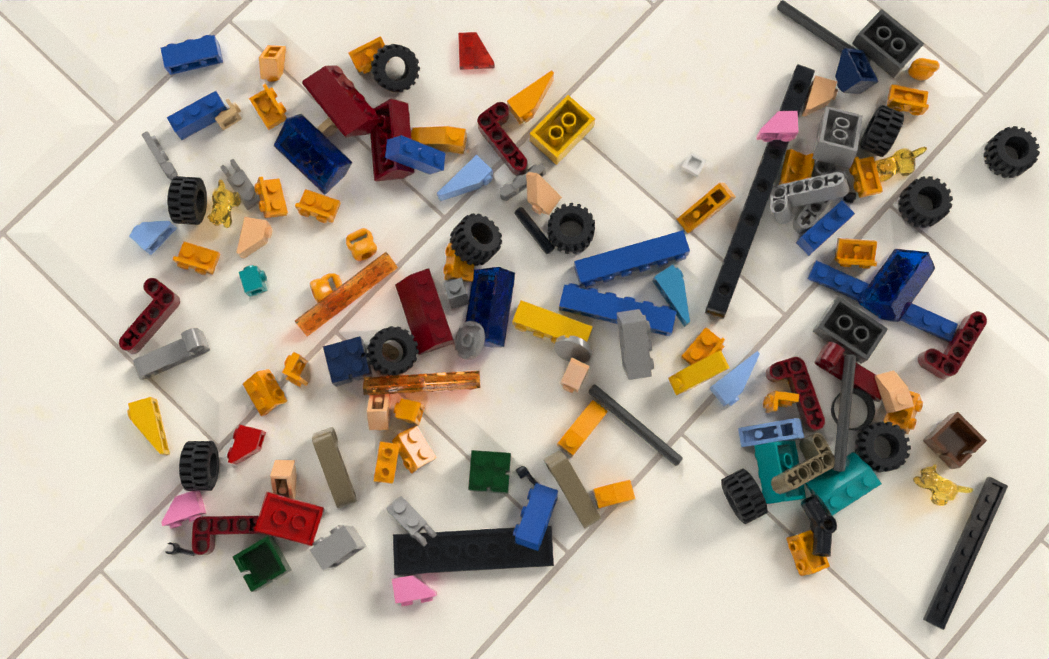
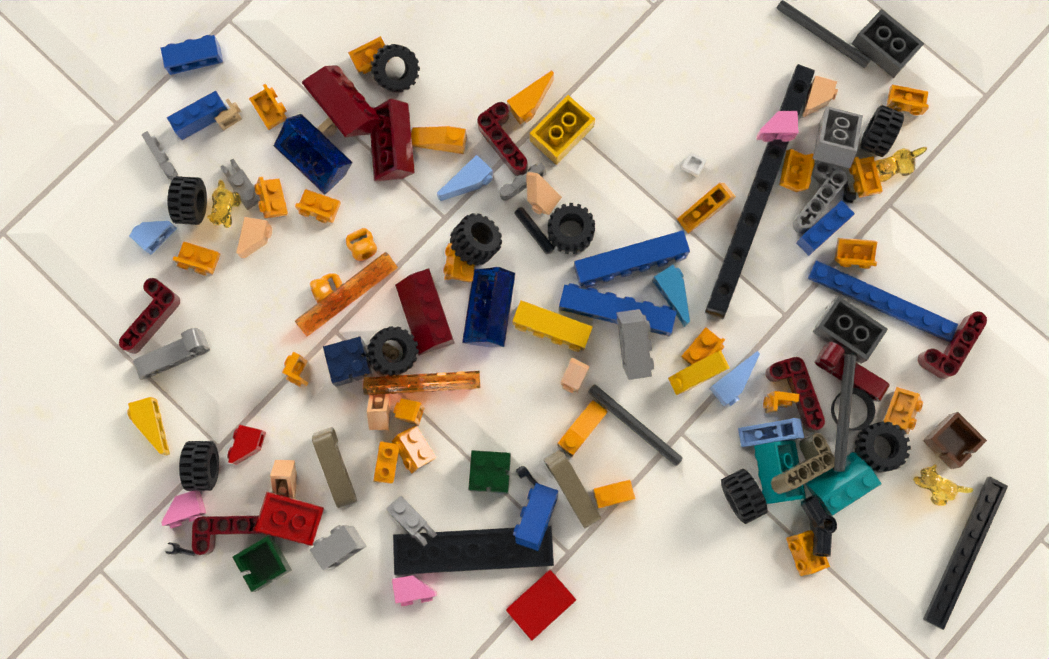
teal brick [238,265,268,297] -> none
light orange bracket [242,369,287,416] -> none
light orange slope [259,45,286,82] -> none
blue brick [385,135,446,175] -> none
dark grey brick [443,277,470,309] -> none
light grey tile [454,321,485,360] -> none
clear red wing [458,32,495,70] -> none
light grey tile [553,336,593,363] -> none
light grey beam [770,172,849,224] -> none
dark blue slope [835,48,879,94] -> none
clear blue slope [858,249,936,322] -> none
light nougat slope [875,370,914,413] -> none
black tyre [898,176,953,228] -> none
light orange piece [908,58,940,80] -> none
black tyre [984,126,1040,178] -> none
none -> red tile [506,569,577,641]

